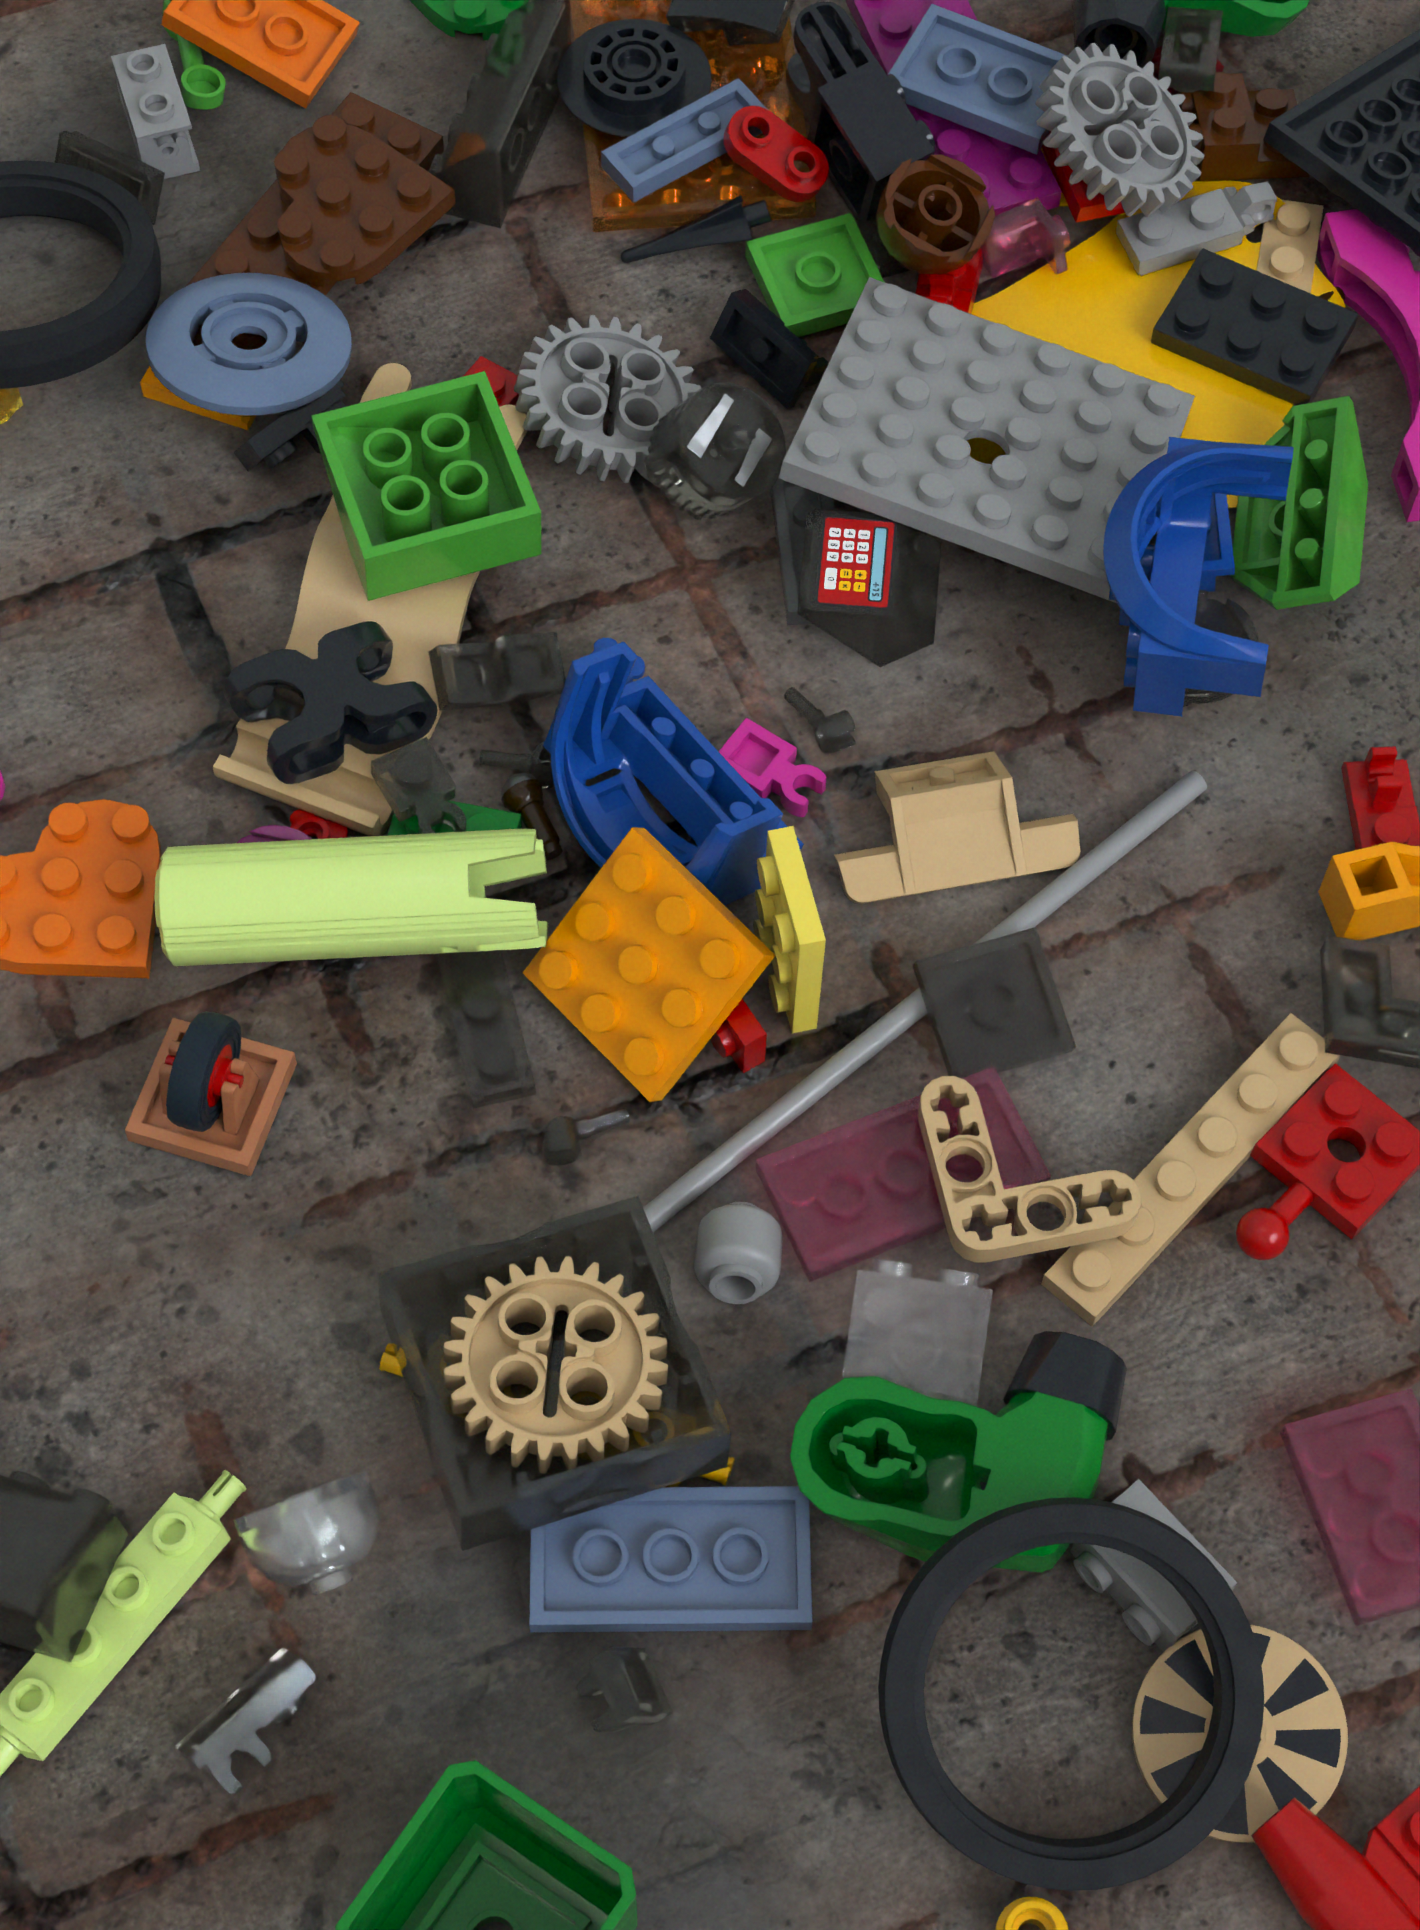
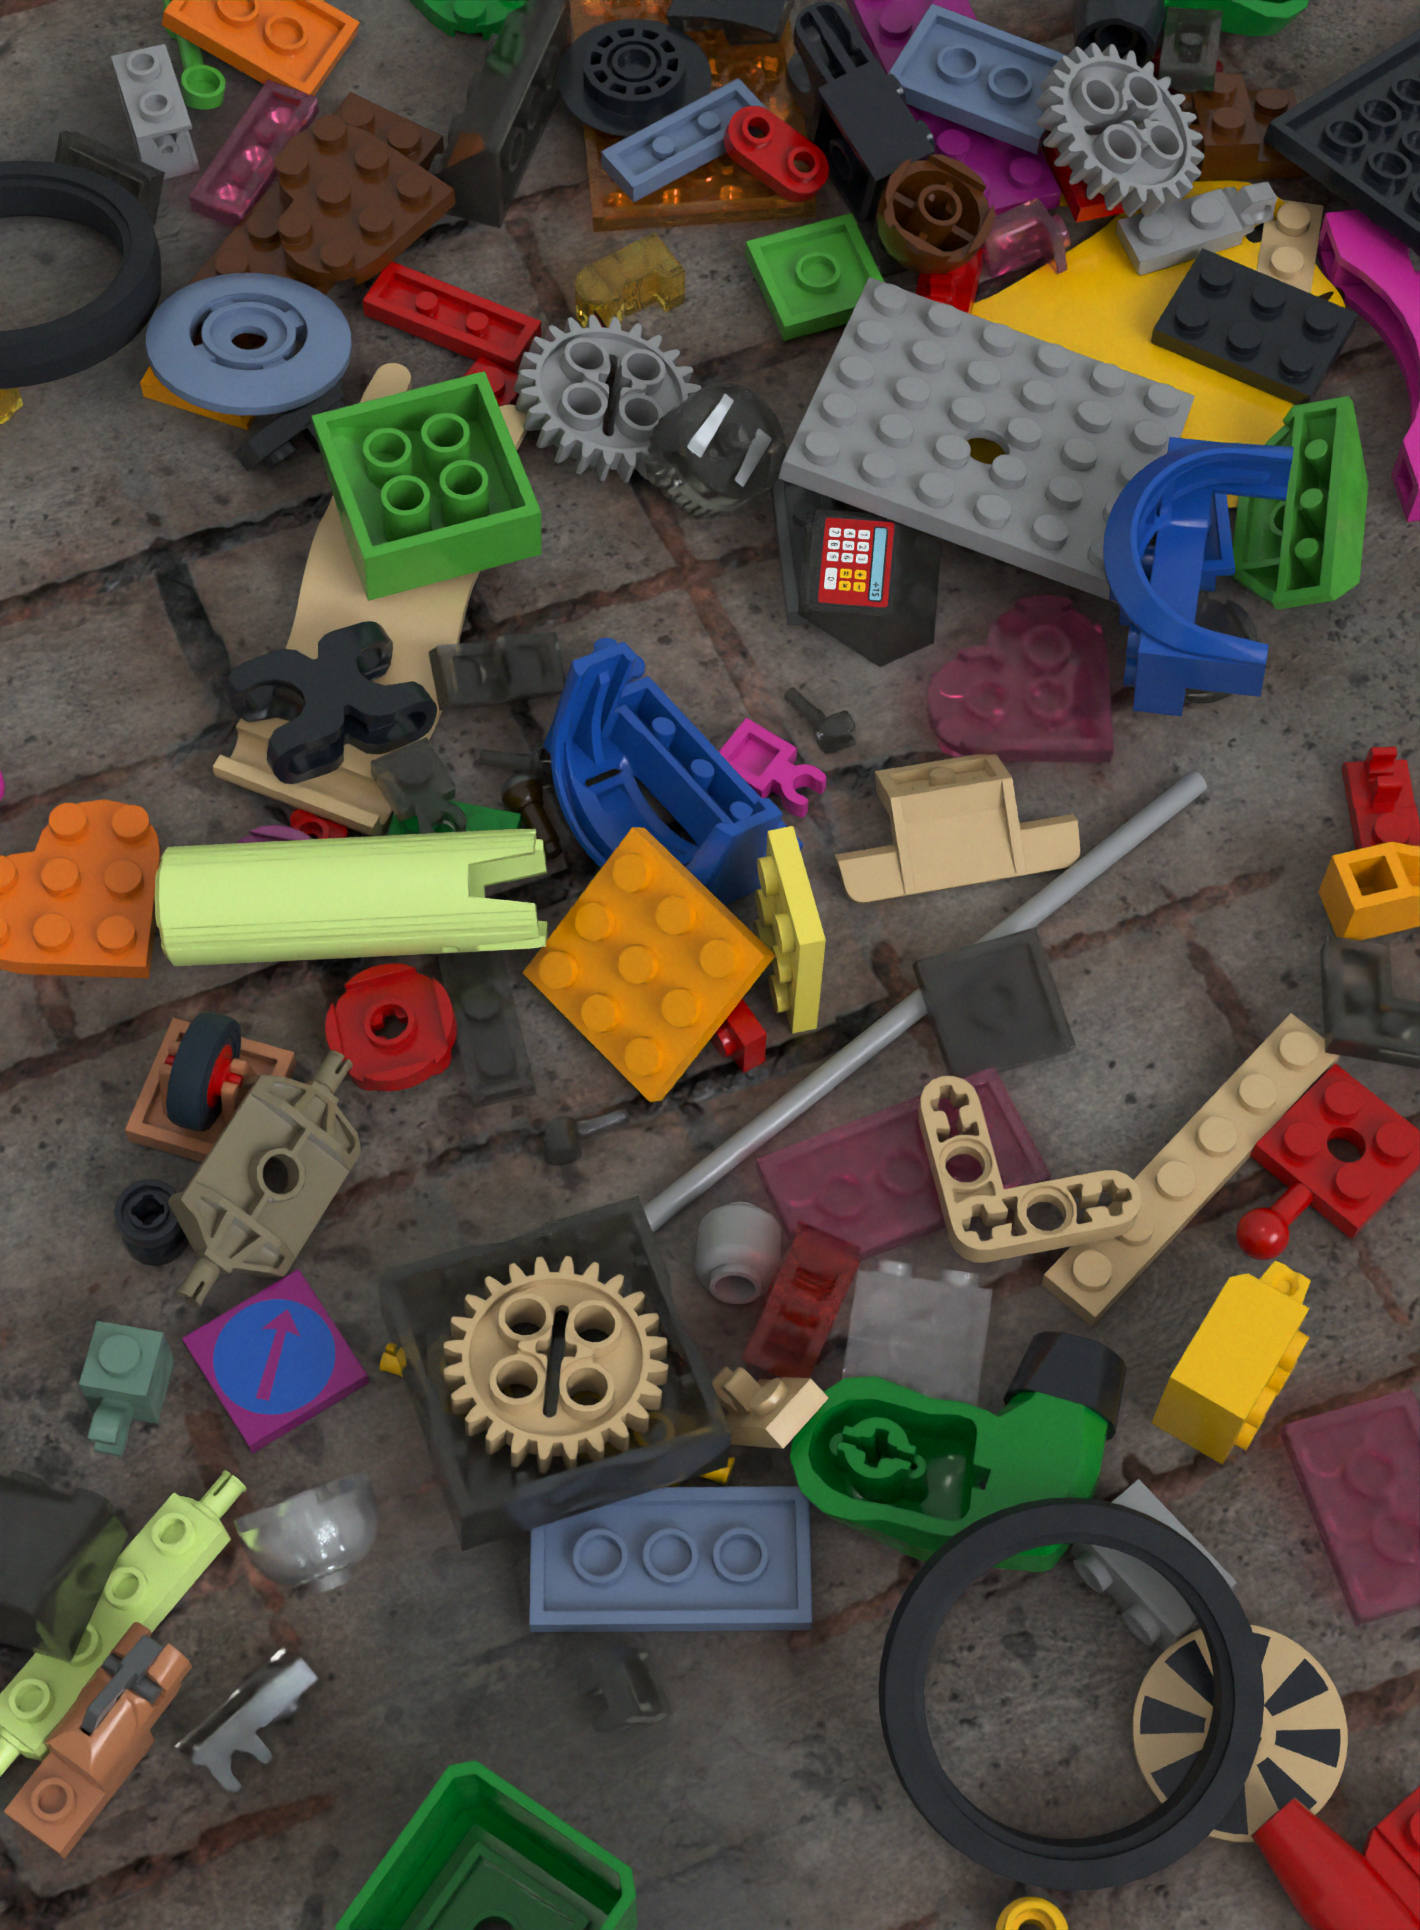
black piece [621,195,772,263] -> none
black plate [710,289,828,409] -> none
none -> nougat plate [3,1622,192,1859]
none -> sand green brick [79,1321,175,1457]
none -> black wheel [114,1179,189,1266]
none -> dark tan plate [168,1050,362,1308]
none -> tile [182,1269,369,1454]
none -> clear pink plate [189,80,319,227]
none -> red plate [325,963,457,1091]
none -> red plate [362,261,542,375]
none -> clear yellow leg [575,232,685,328]
none -> tan plate [707,1367,828,1449]
none -> clear red brick [742,1220,860,1378]
none -> clear pink plate [926,595,1114,762]
none -> yellow hinge [1151,1260,1311,1465]

